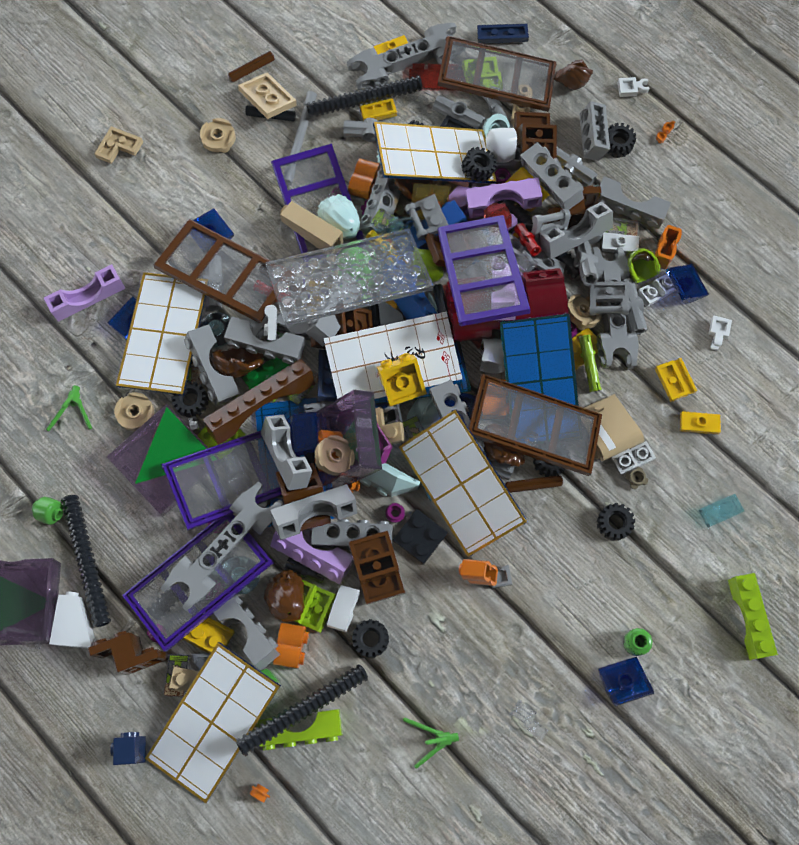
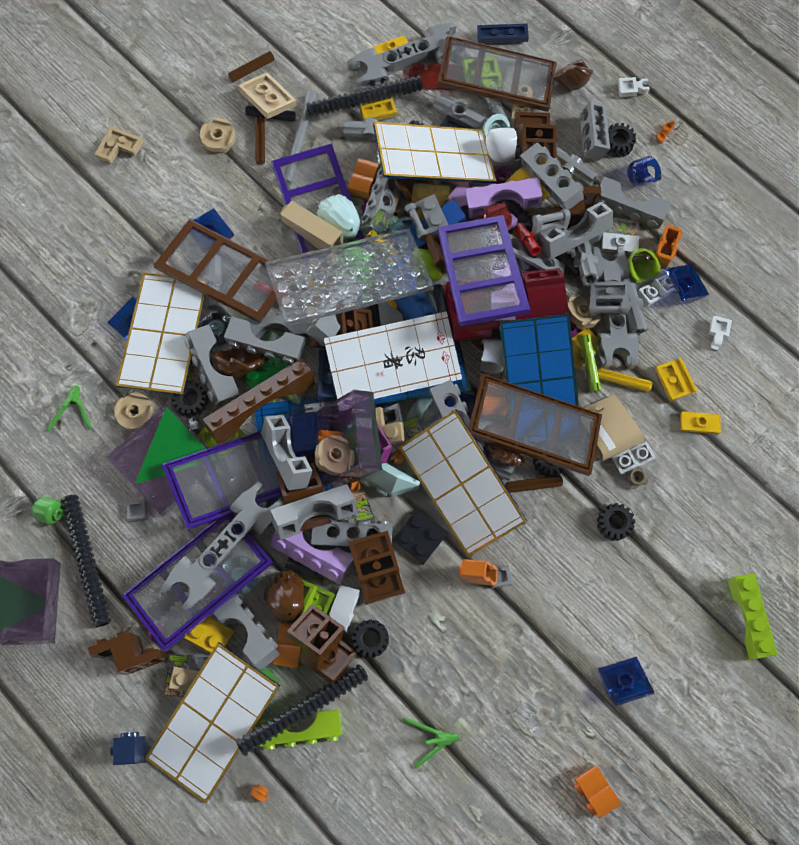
lavender arch [44,264,126,322] -> none
white slope [49,592,96,649] -> none
white plate [264,305,277,340] -> none
yellow plate [377,353,427,407] -> none
magenta plate [385,503,405,523] -> none
black tyre [461,147,497,182] -> none
clear plate [516,250,538,275] -> none
bright green head [623,628,653,656] -> none
clear light blue tile [699,494,744,528] -> none
none -> light grey tile [126,499,148,522]
none -> reddish brown axle [255,117,265,165]
none -> reddish brown bracket [286,604,357,684]
none -> tile [352,491,375,526]
none -> orange plate [391,448,406,466]
none -> orange brick [573,765,621,819]
none -> yellow axle [597,368,652,392]
none -> clear blue helmet [627,155,662,186]

